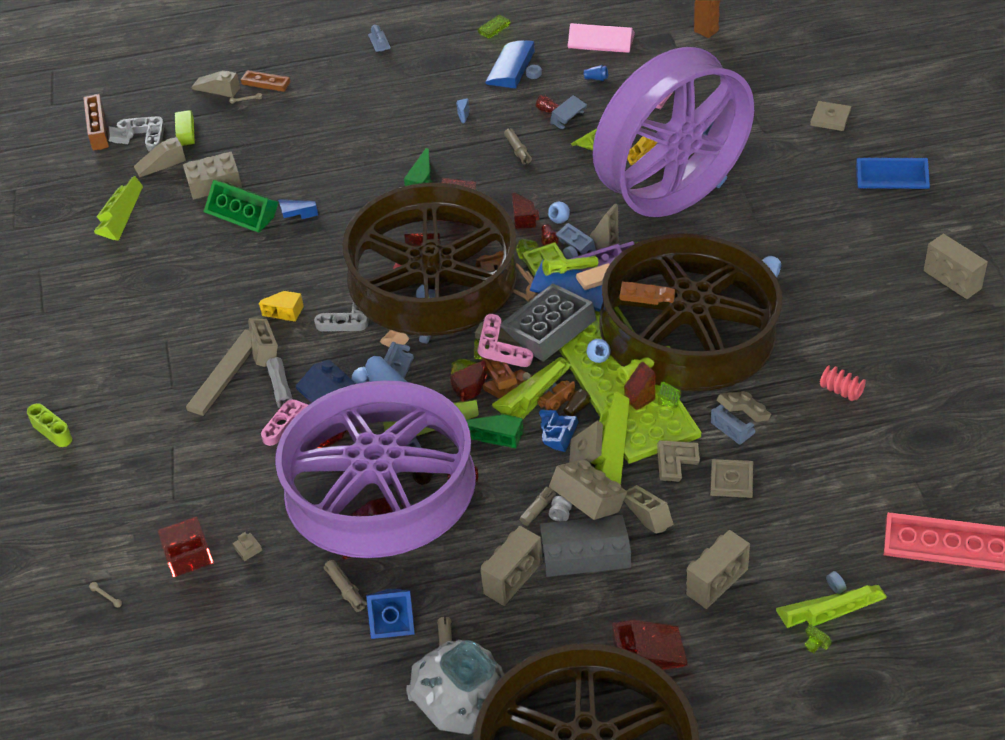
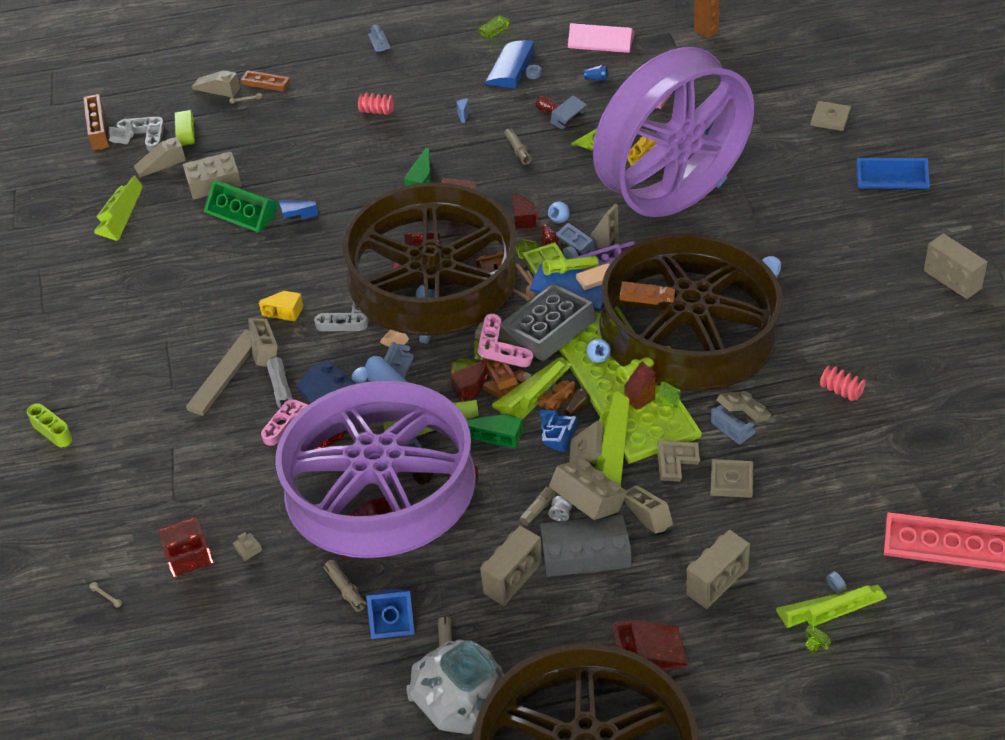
none -> coral piece [358,92,394,115]

